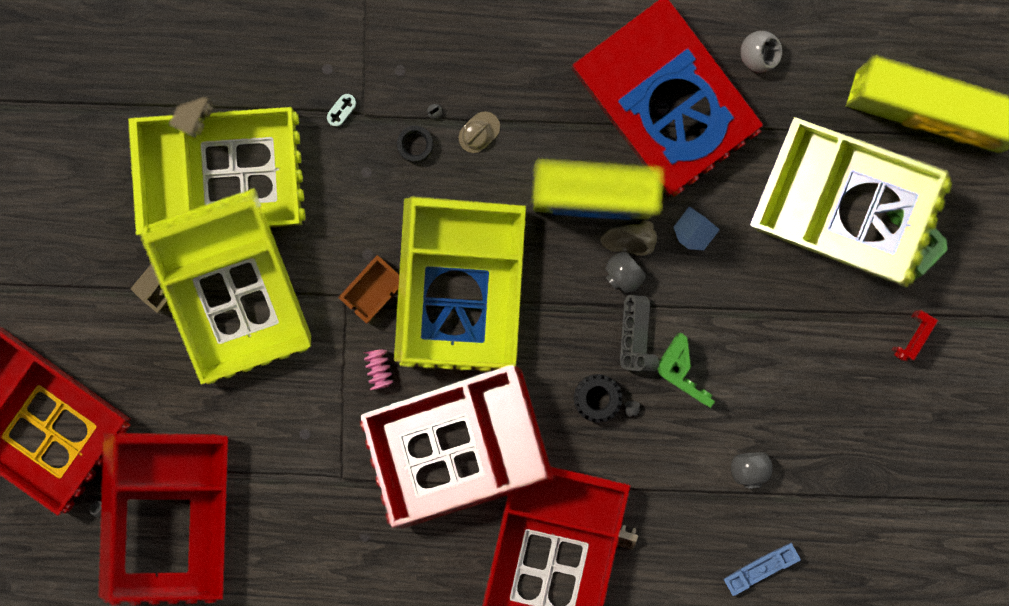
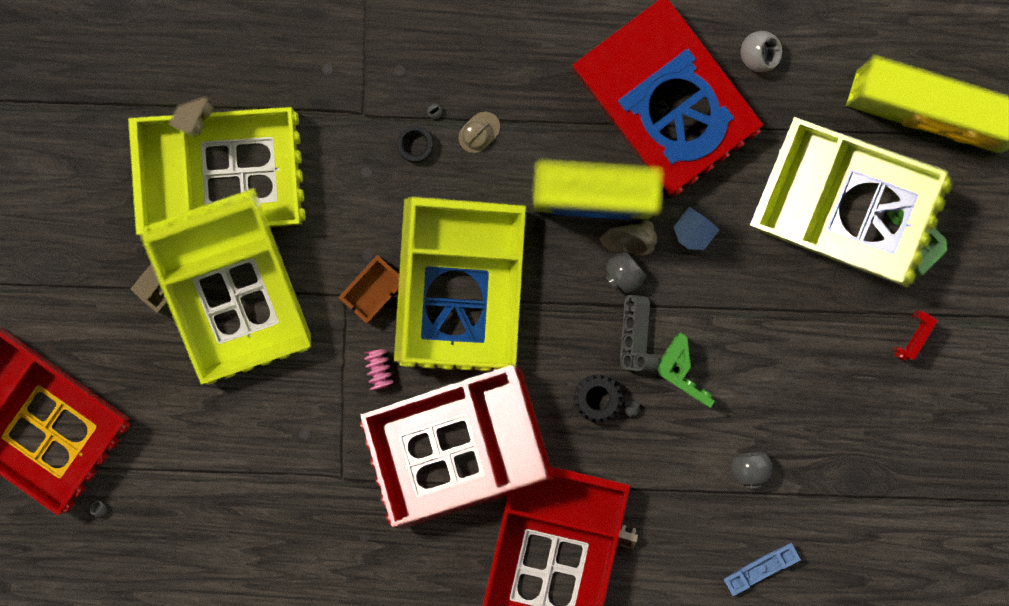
red panel [99,433,228,605] -> none
light aqua beam [327,94,356,127] -> none

